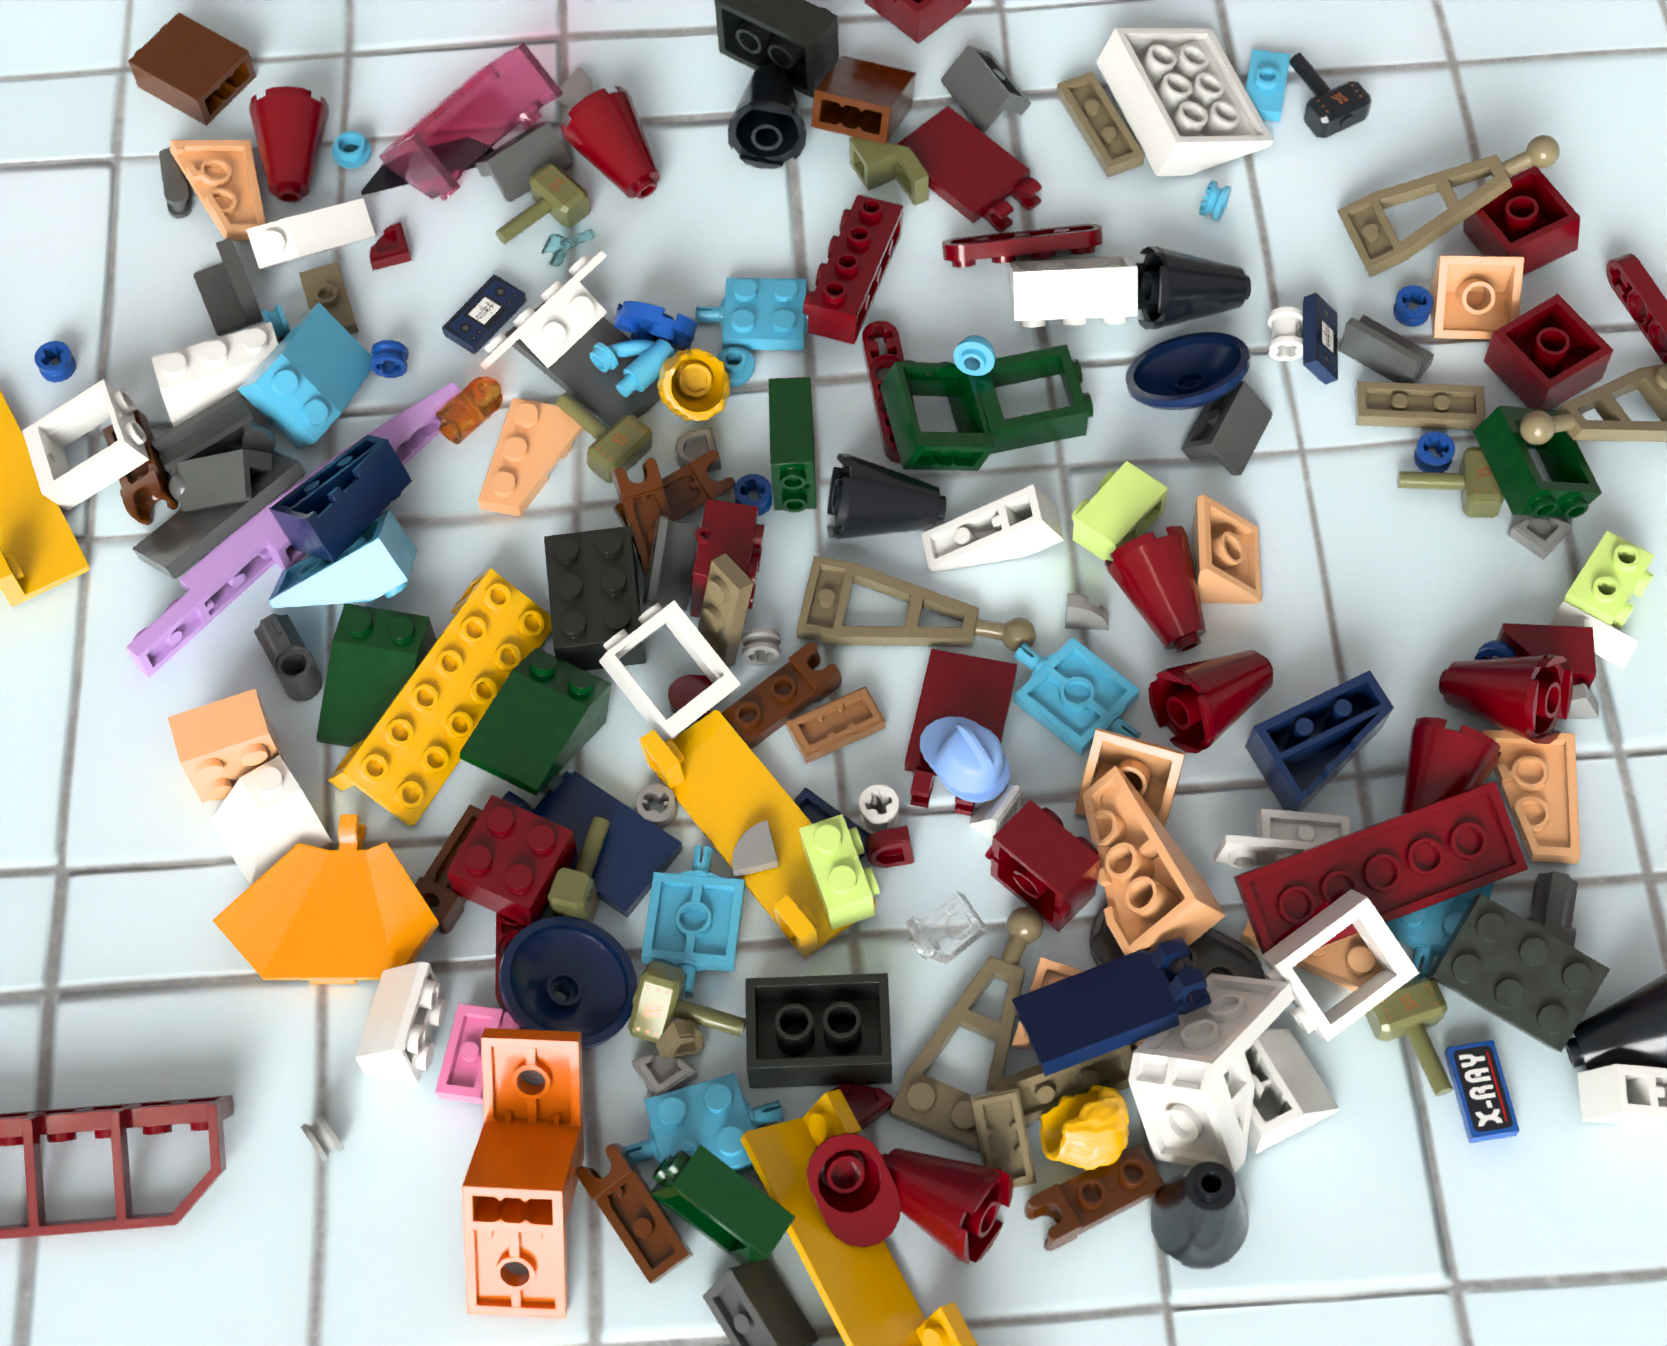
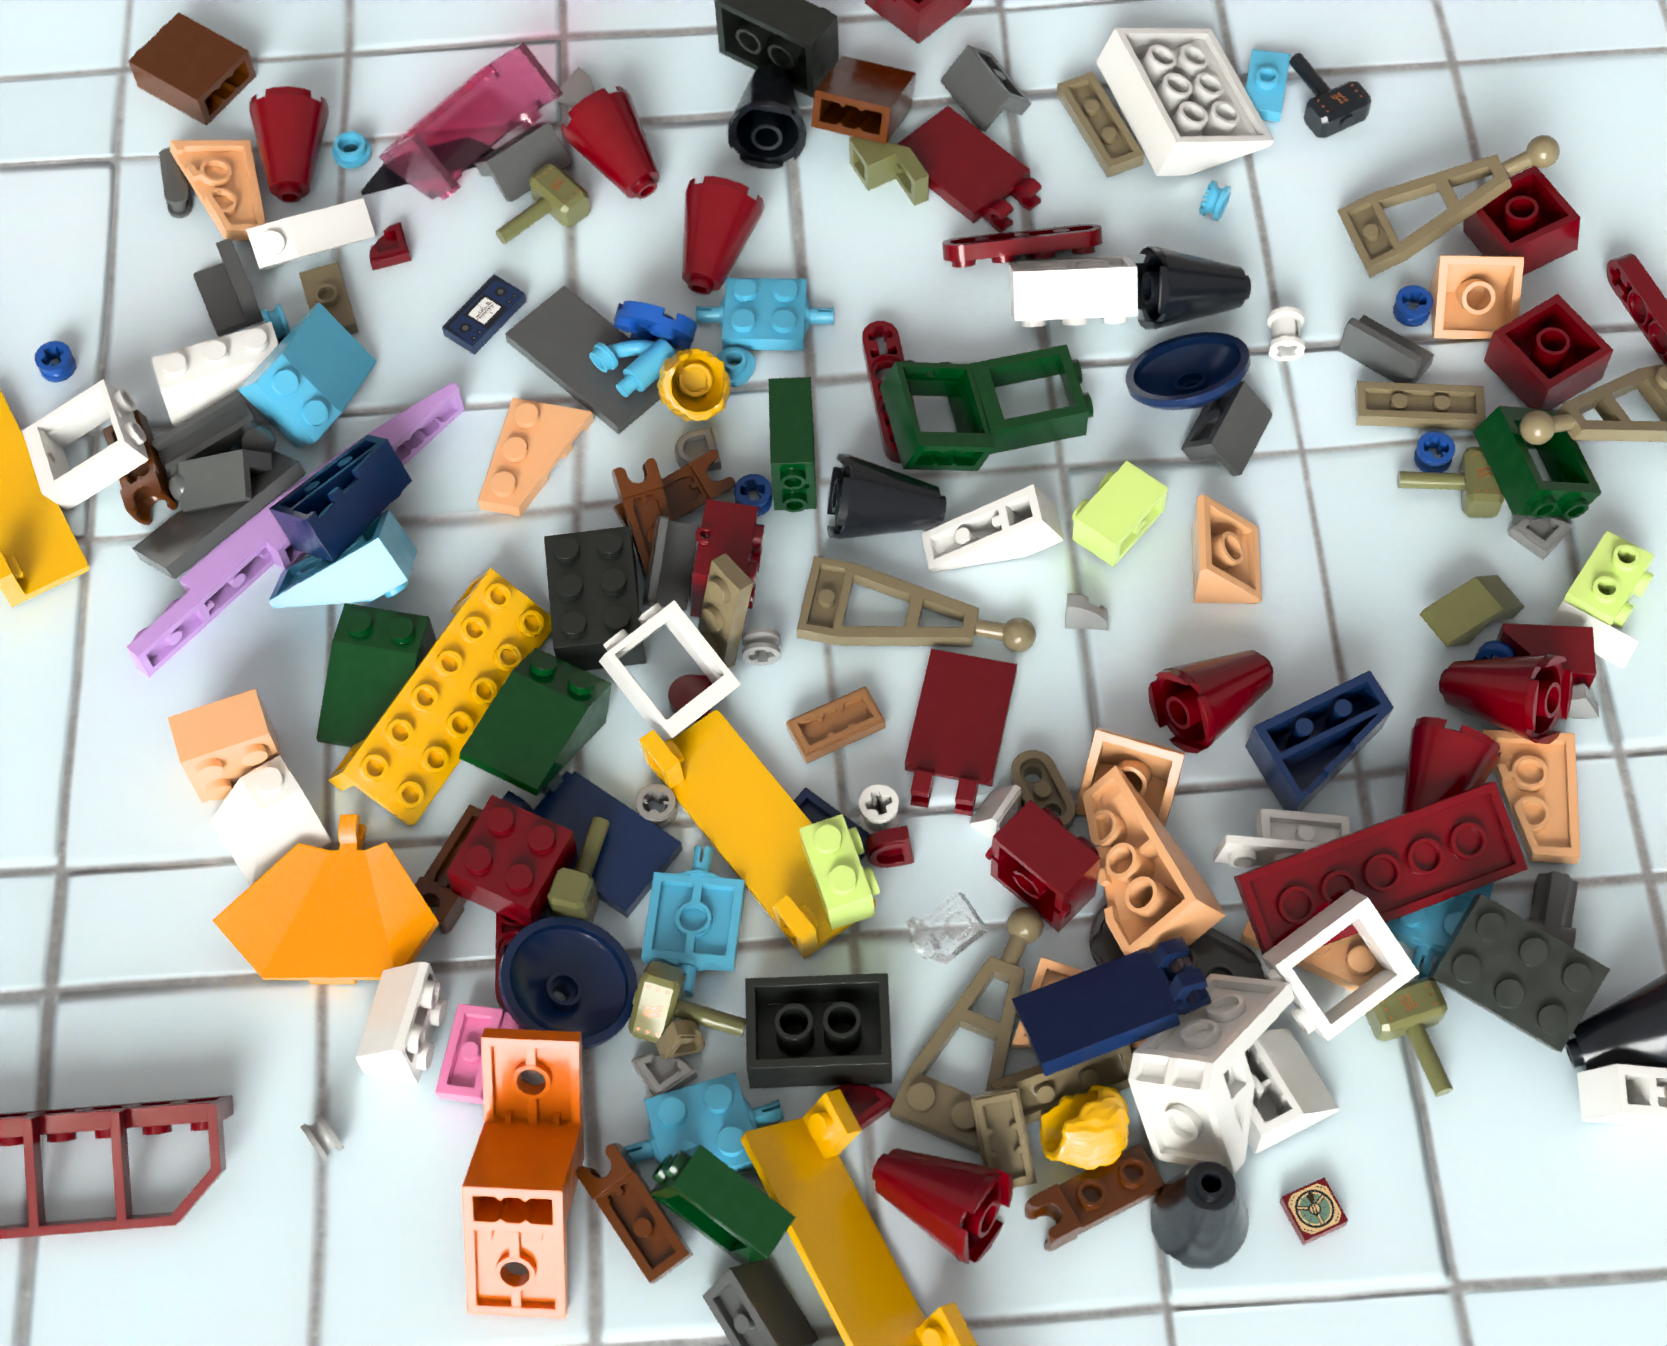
dark grey piece [254,613,323,701] -> none
blue bush [370,340,409,378] -> none
clear orange piece [436,376,503,444] -> none
white bracket [480,250,608,370] -> none
clear light blue hand [541,229,595,266] -> none
olive piece [556,392,653,483] -> none
reddish brown plate [721,642,842,750] -> none
light grey tile [732,820,779,878] -> none
dark red brick [803,194,903,345] -> none
dark red piece [806,1133,901,1247] -> none
light blue piece [920,716,1010,803] -> none
medium azure plate [953,335,996,376] -> none
medium azure plate [1014,637,1141,755] -> none
dark red cone [1104,526,1206,653] -> none
dark blue tile [1303,293,1338,385] -> none
tile [1444,1040,1520,1143] -> none
none -> dark red cone [682,176,765,295]
none -> dark tan plate [1010,750,1075,830]
none -> tile [1279,1177,1348,1245]
none -> olive slope [1419,575,1525,647]

